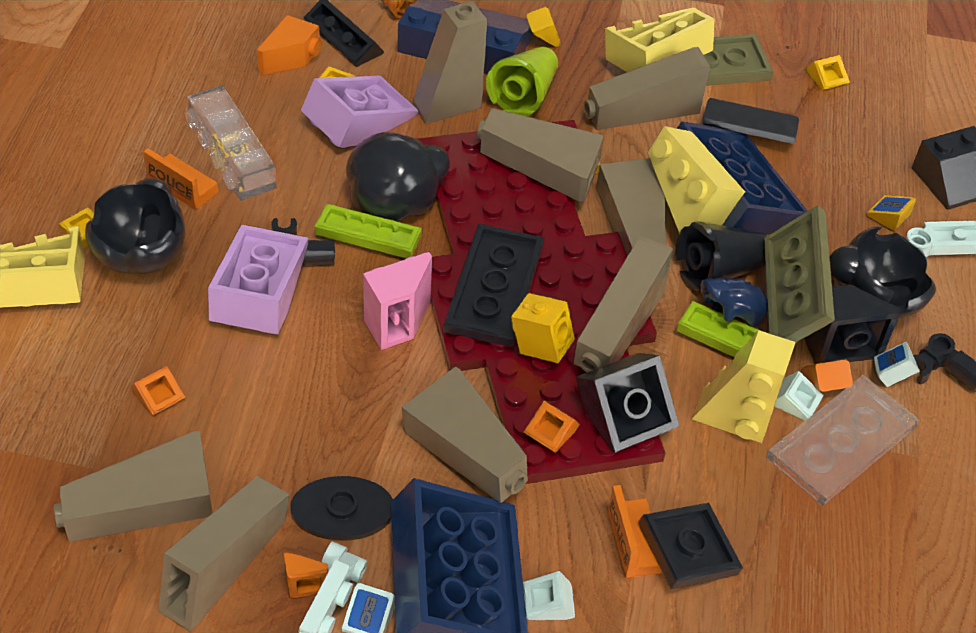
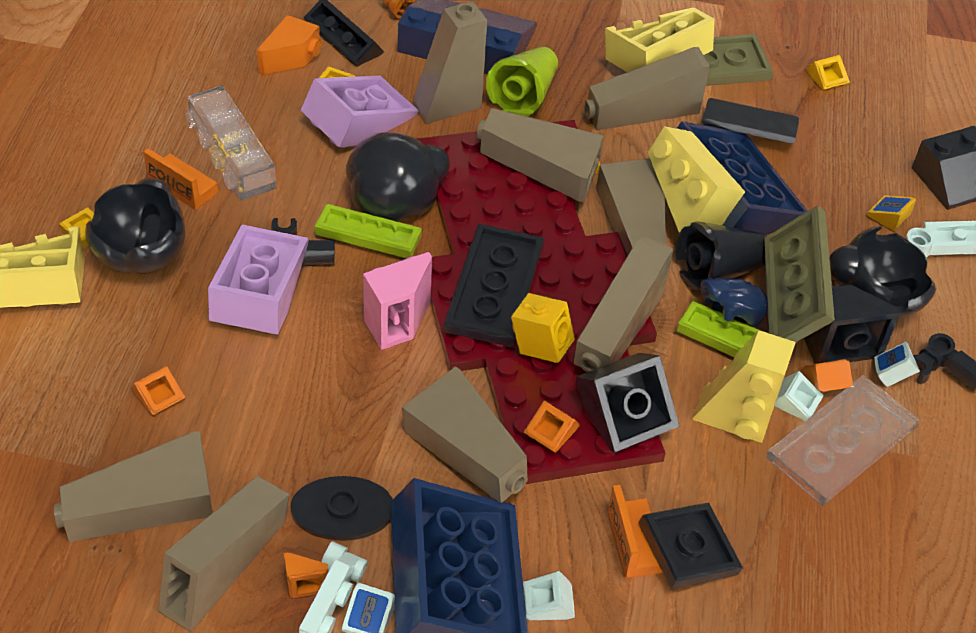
yellow slope [527,6,561,47] -> none

